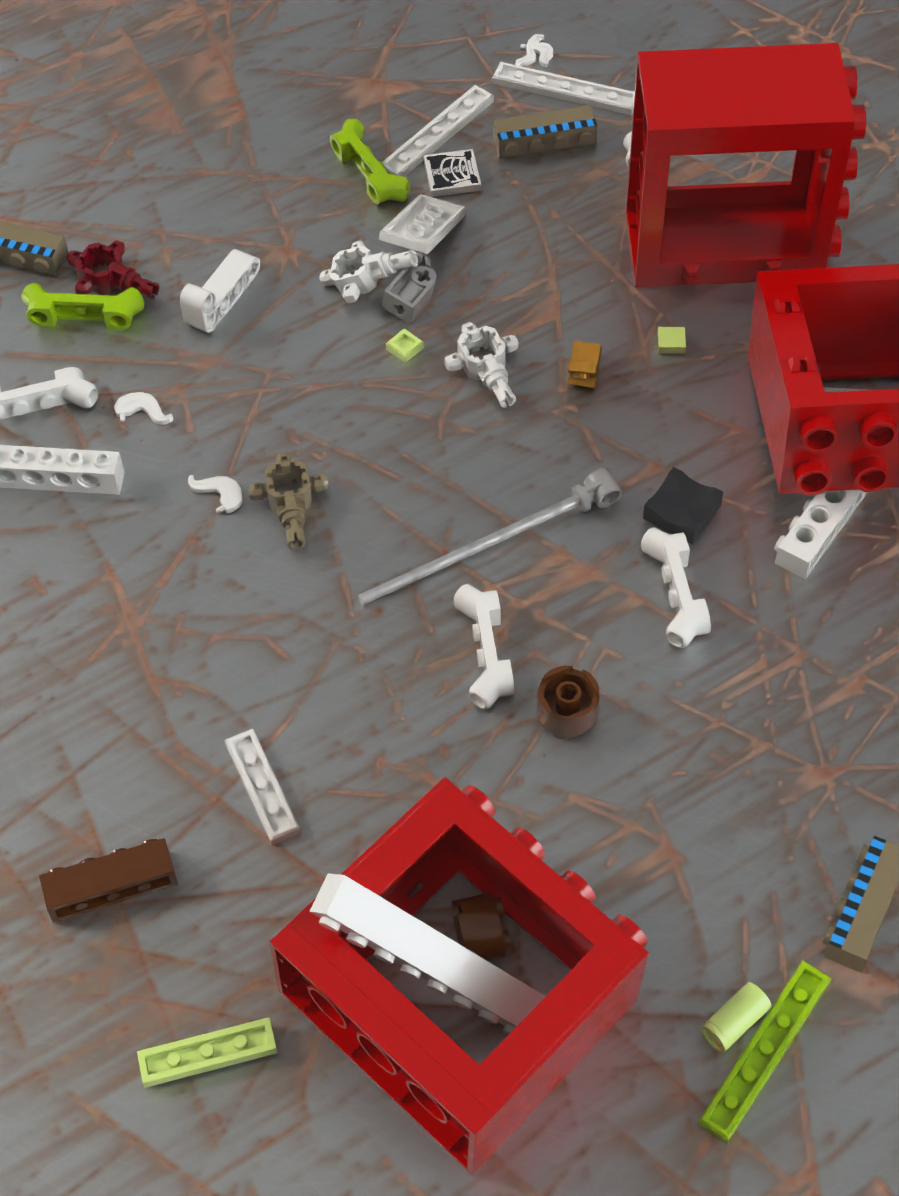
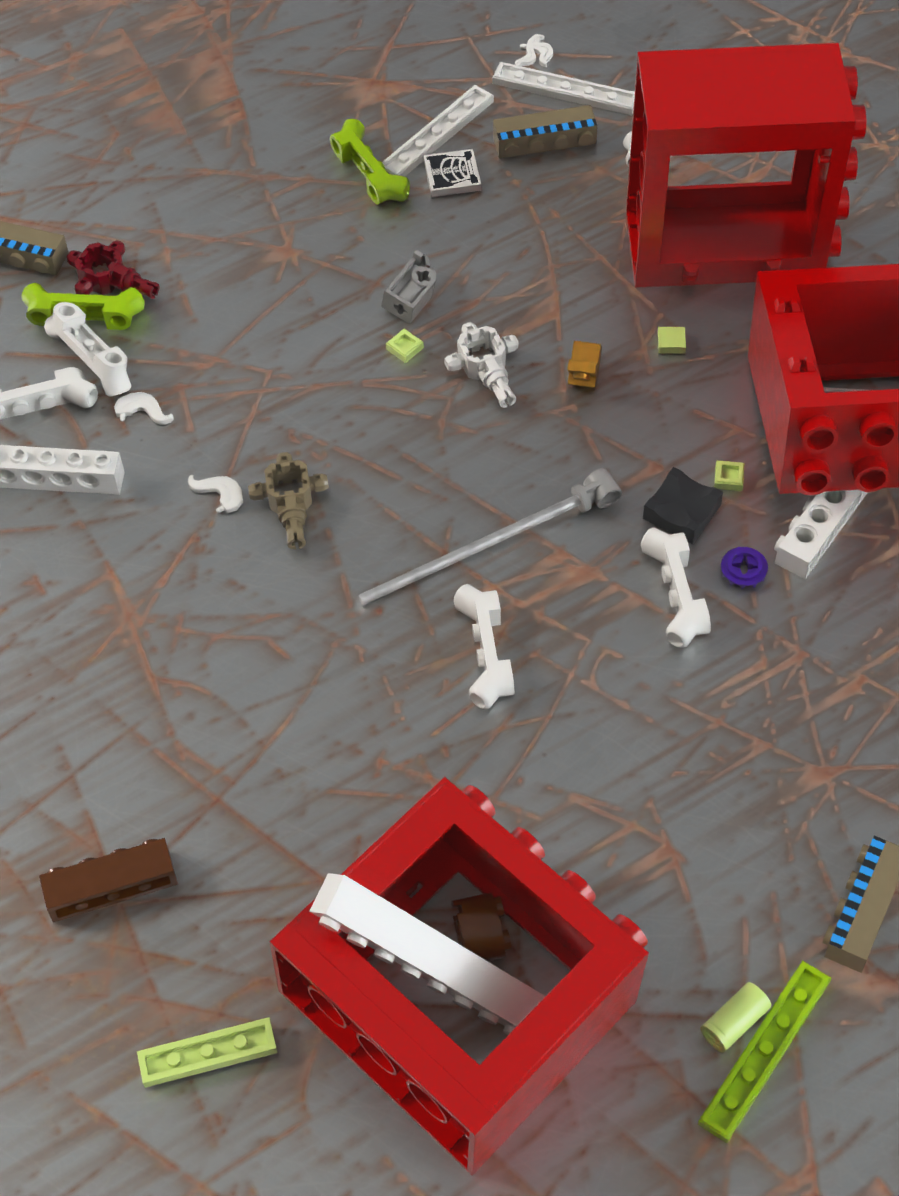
white beam [180,249,260,333] -> none
white tile [225,729,301,845] -> none
white piece [319,240,418,303] -> none
white tile [379,194,467,254] -> none
reddish brown brick [537,665,599,739] -> none
none -> white plate [44,302,131,397]
none -> yellowish green tile [714,460,745,491]
none -> dark purple gear [720,547,768,589]

